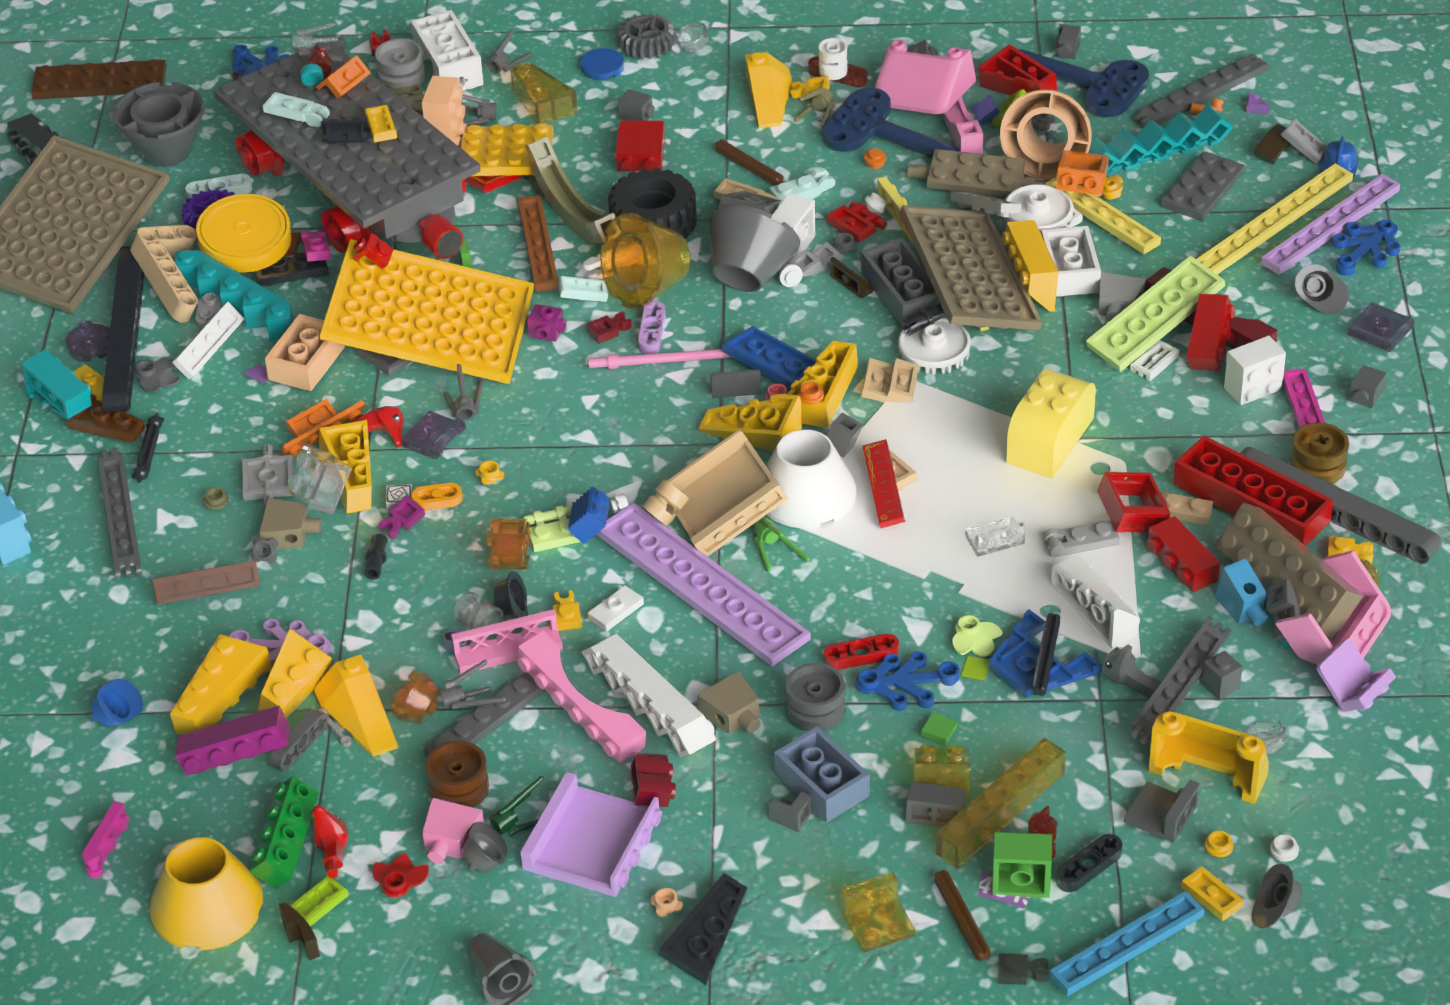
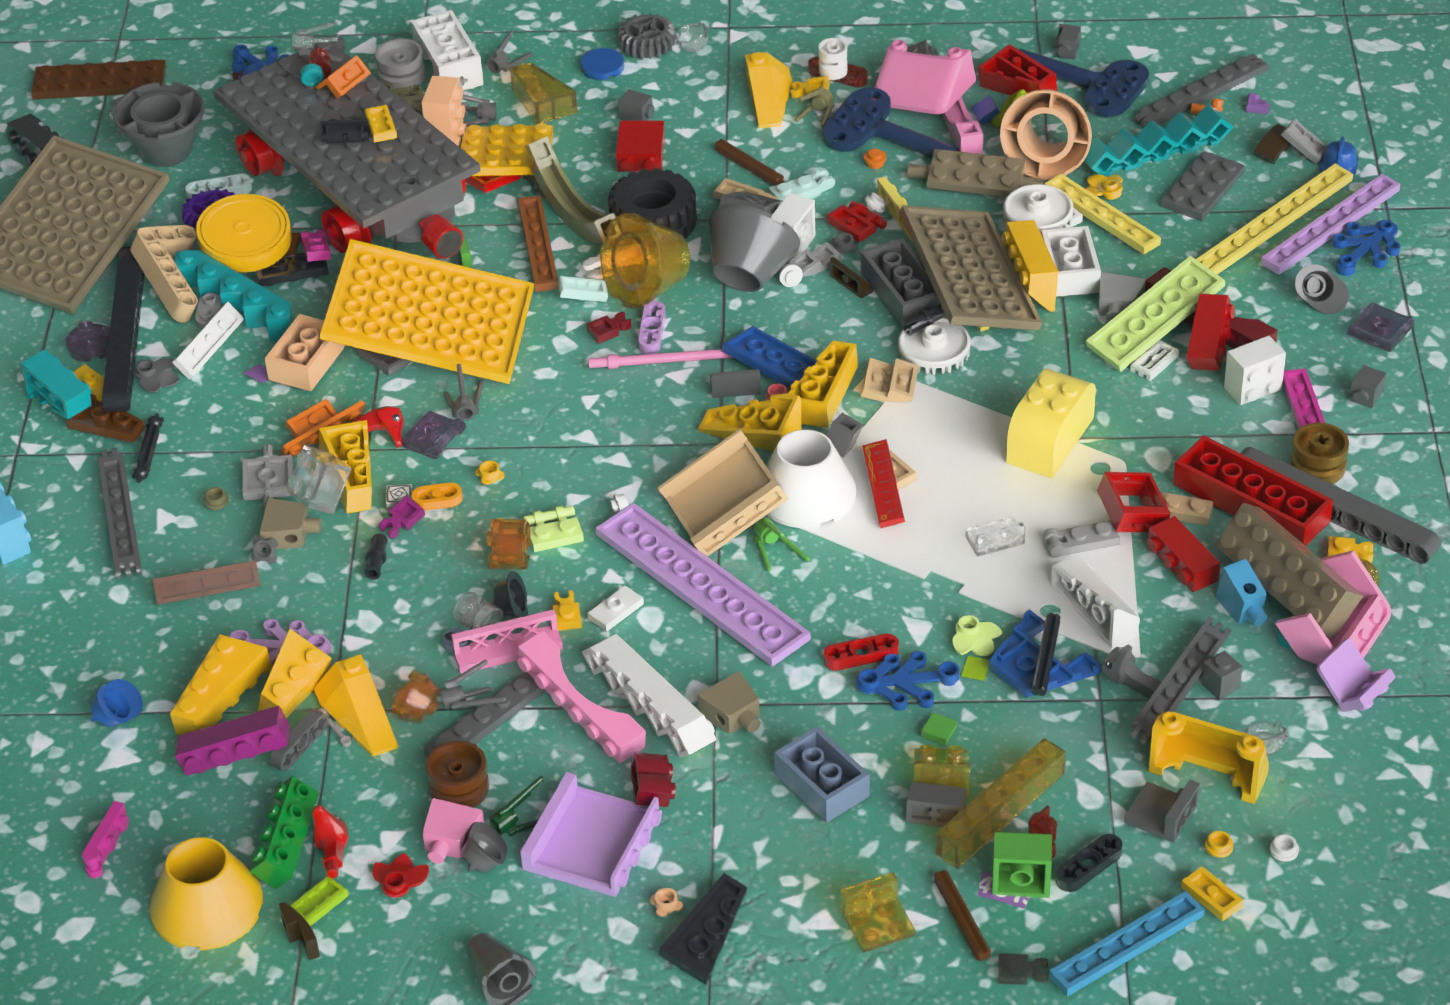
light aqua hinge [263,92,330,127] -> none
red bracket [352,233,394,269] -> none
red tile [369,30,391,57] -> none
magenta brick [527,304,566,342] -> none
blue brick [568,487,610,544] -> none
tan wheel [642,479,689,527] -> none
dark grey panel [769,792,812,832] -> none
dark grey wheel [785,662,845,731] -> none
orange plate [799,382,824,404] -> none
light grey plate [950,192,1021,217] -> none
dark grey plate [1032,113,1055,132] -> none
orange window [1056,150,1109,195] -> none
dark grey piece [1251,863,1302,929] -> none
dark grey slope [1266,579,1300,642] -> none

